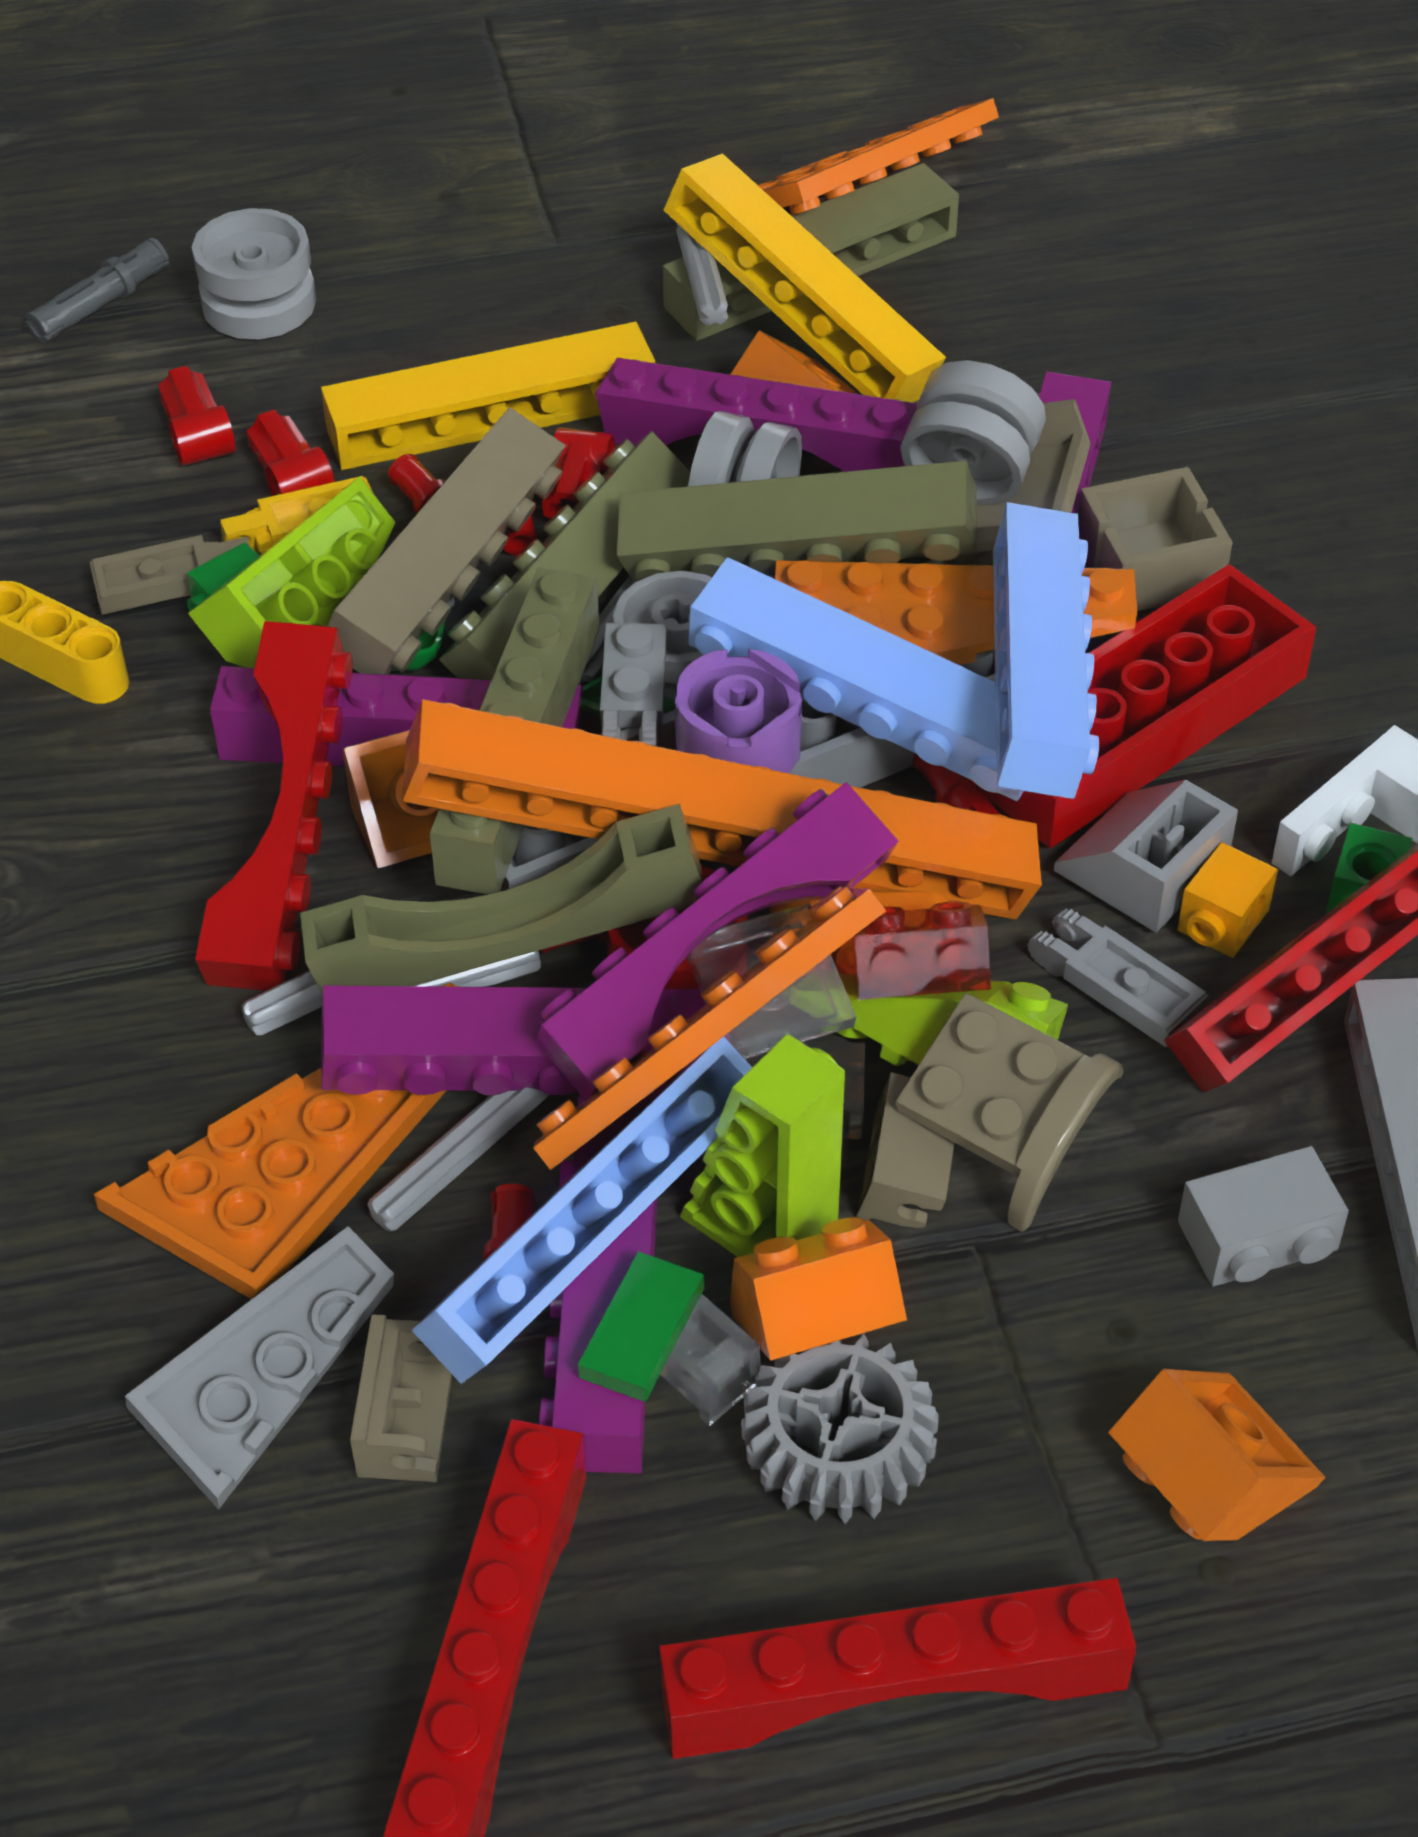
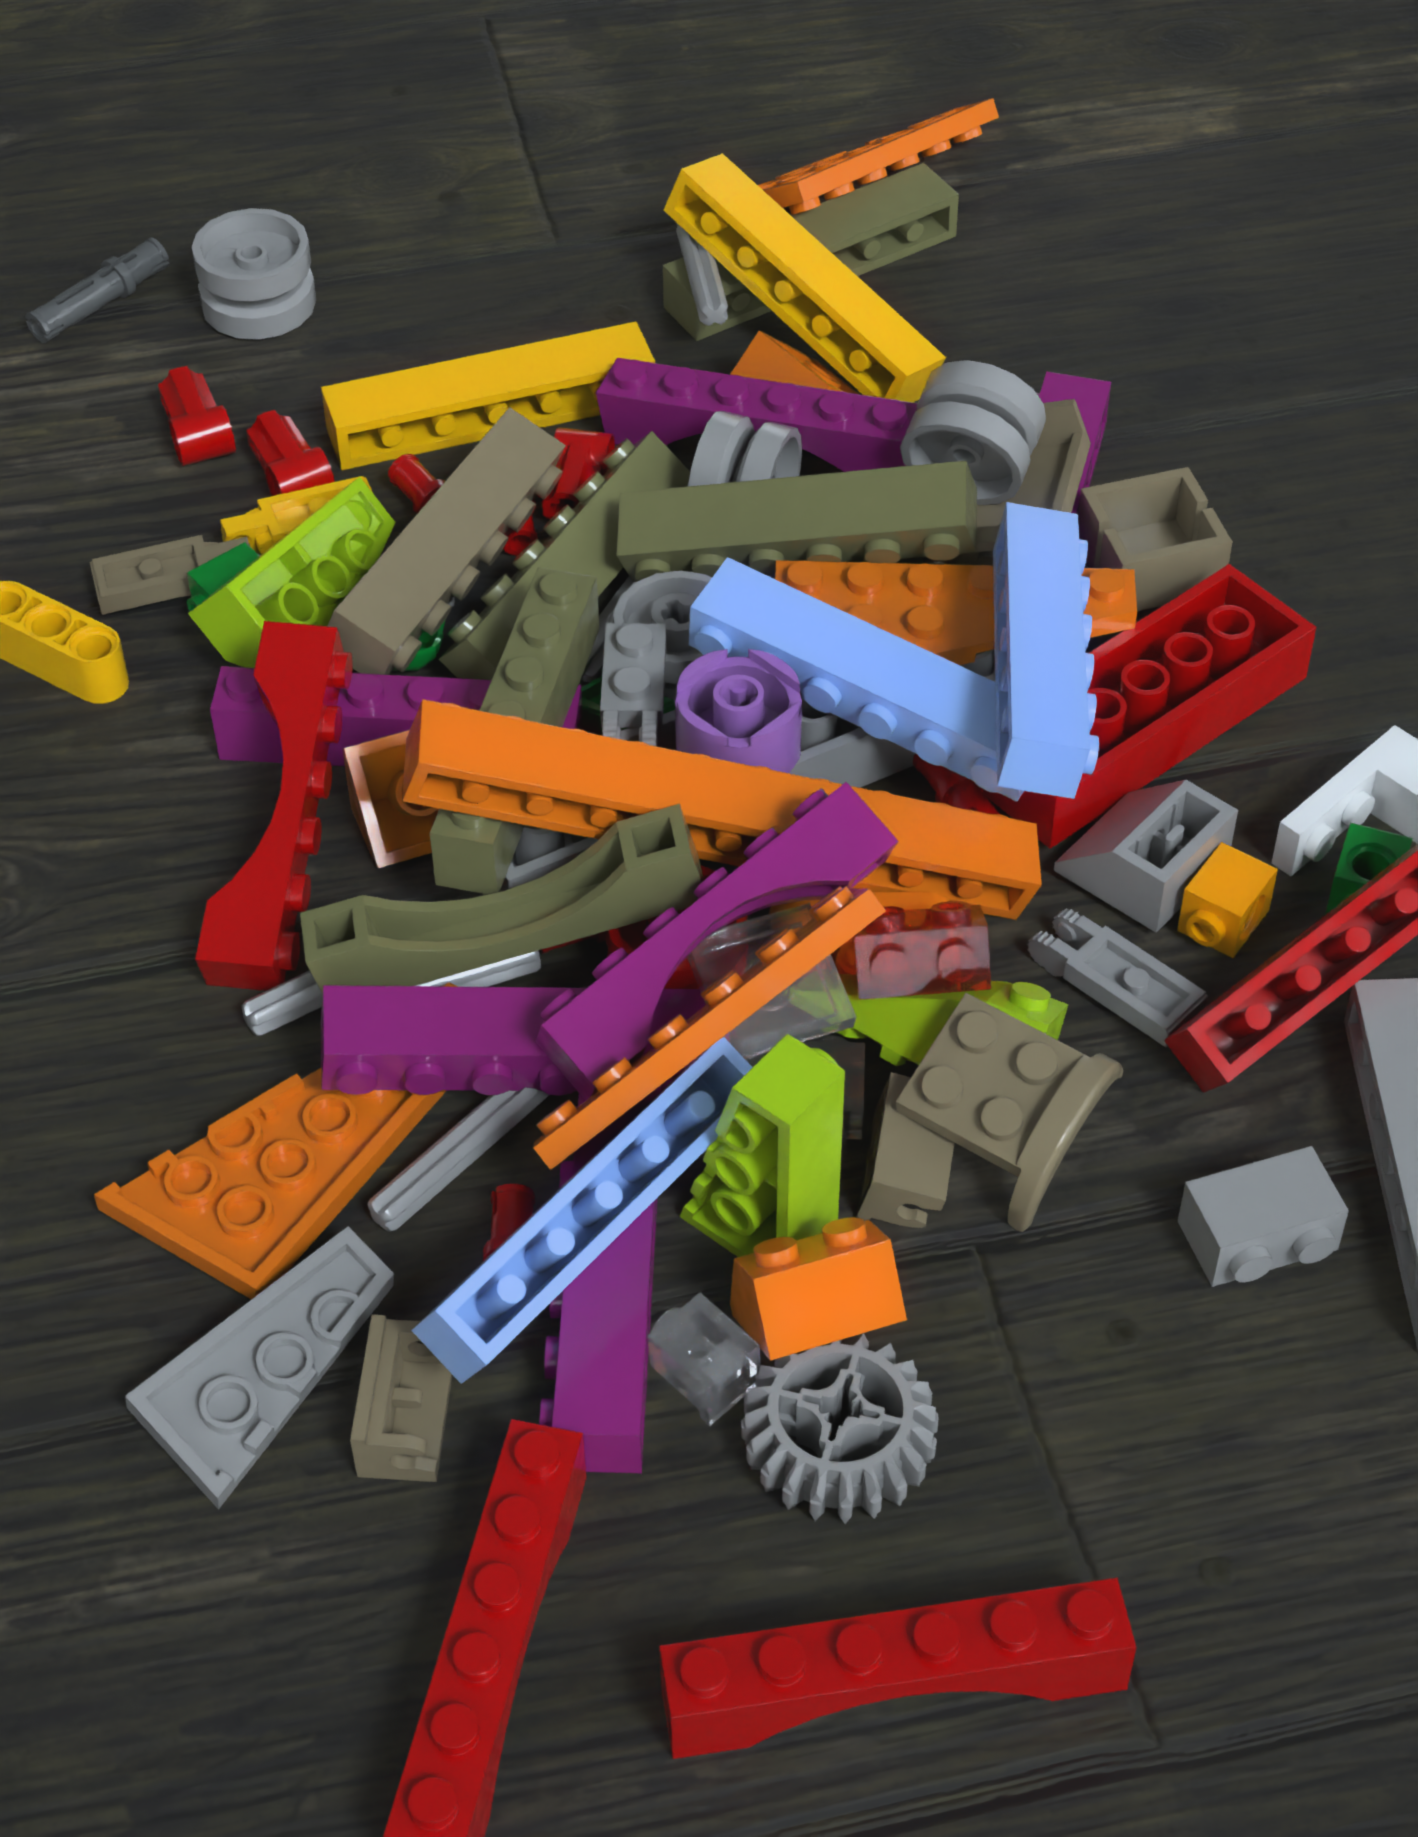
green tile [578,1251,704,1403] -> none
orange slope [1108,1369,1326,1541] -> none

